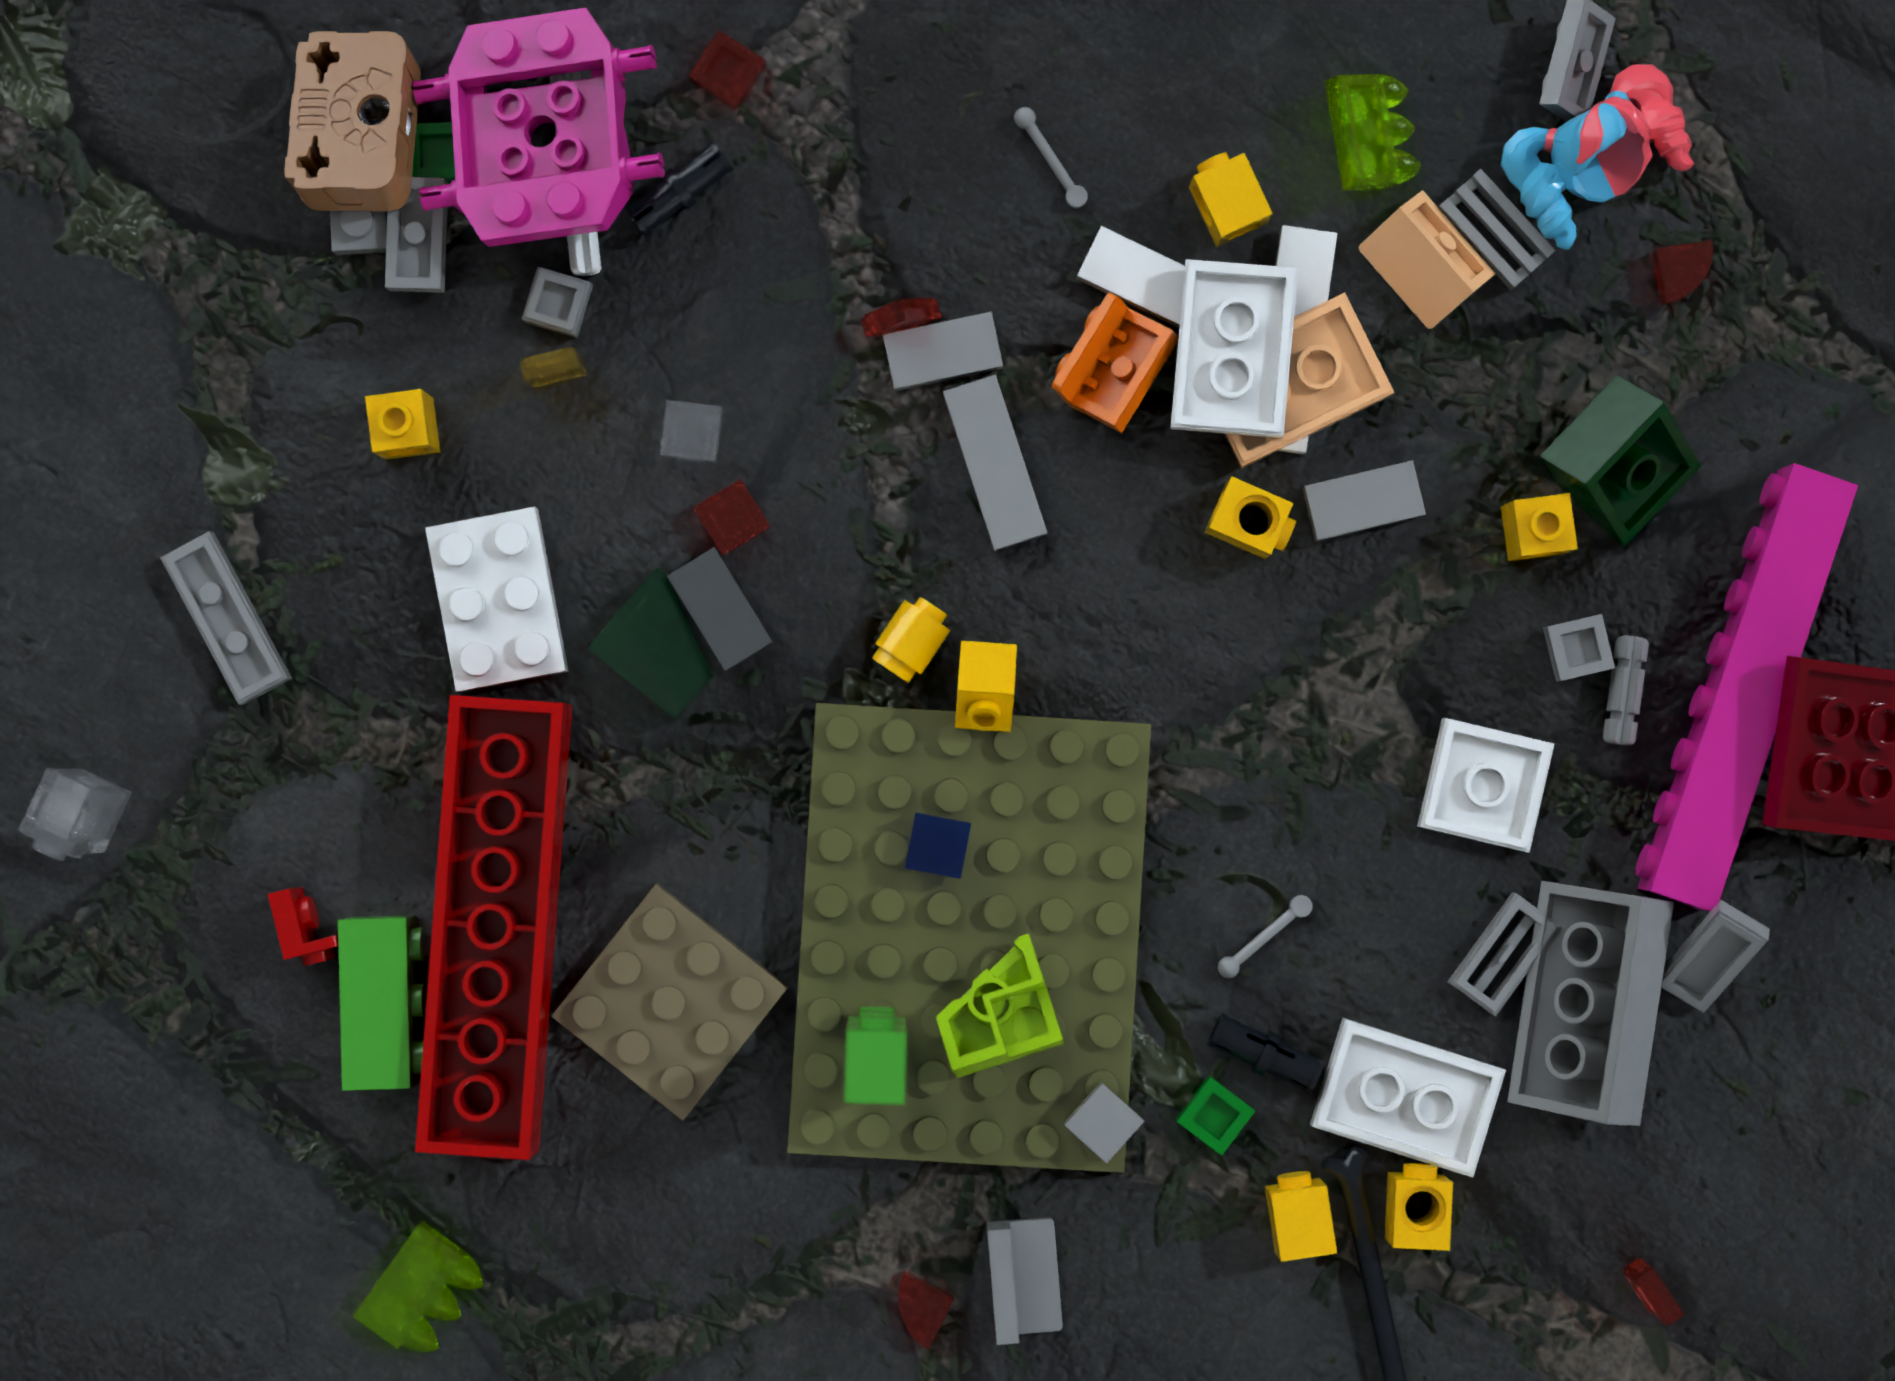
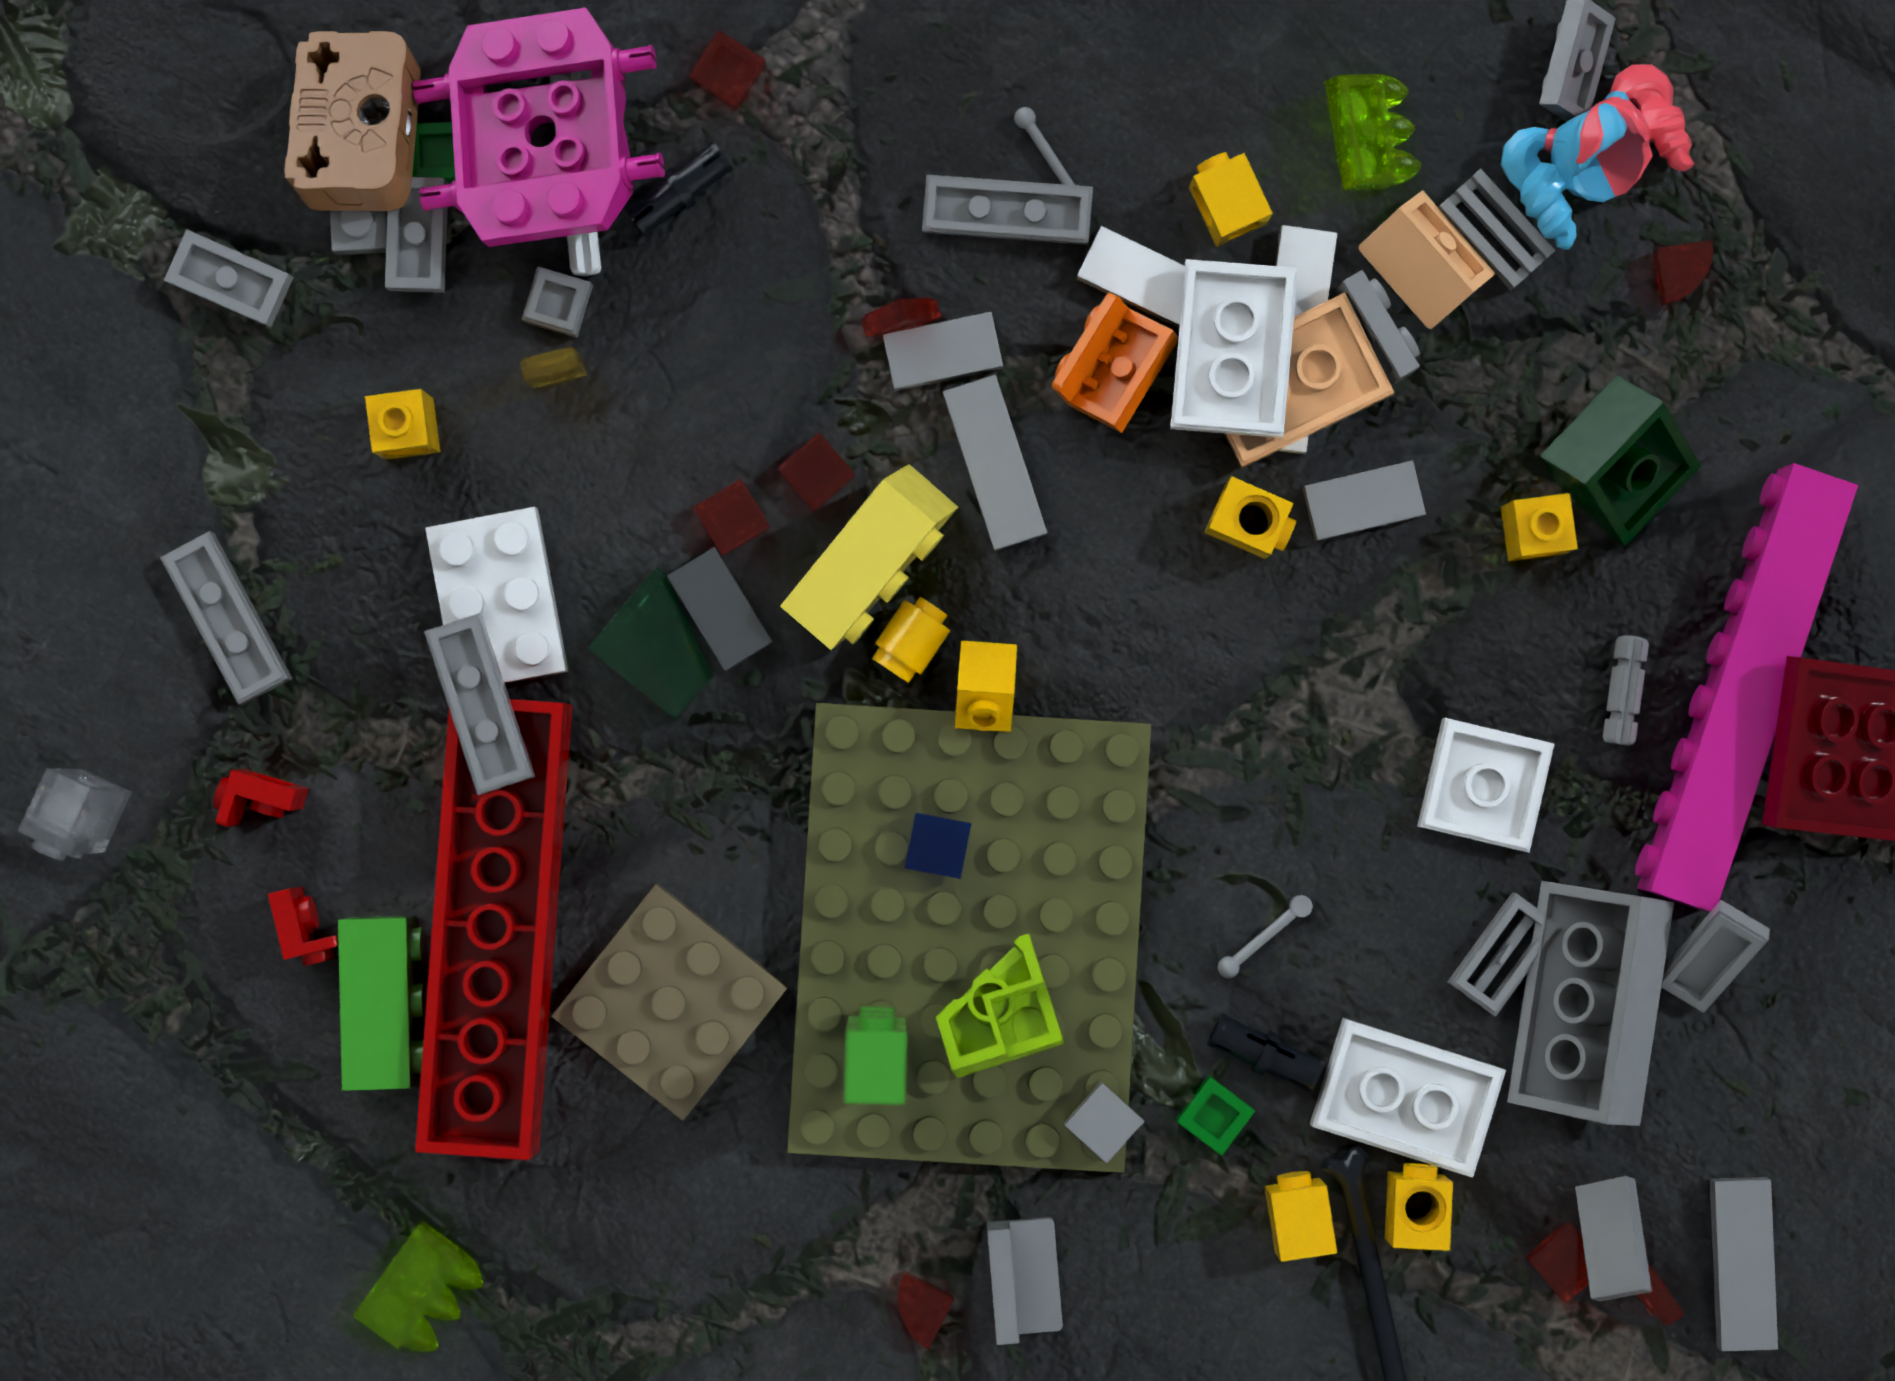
clear tile [660,400,723,464] -> none
light grey plate [1543,614,1615,682] -> none
none -> light grey plate [164,229,293,328]
none -> red bracket [213,769,309,827]
none -> light grey tile [424,613,535,795]
none -> clear red tile [777,433,856,512]
none -> light yellow wedge [780,464,959,650]
none -> light grey tile [922,175,1093,245]
none -> light grey plate [1336,270,1420,385]
none -> clear red tile [1525,1221,1589,1304]
none -> light grey tile [1575,1176,1652,1301]
none -> light grey tile [1710,1177,1778,1351]

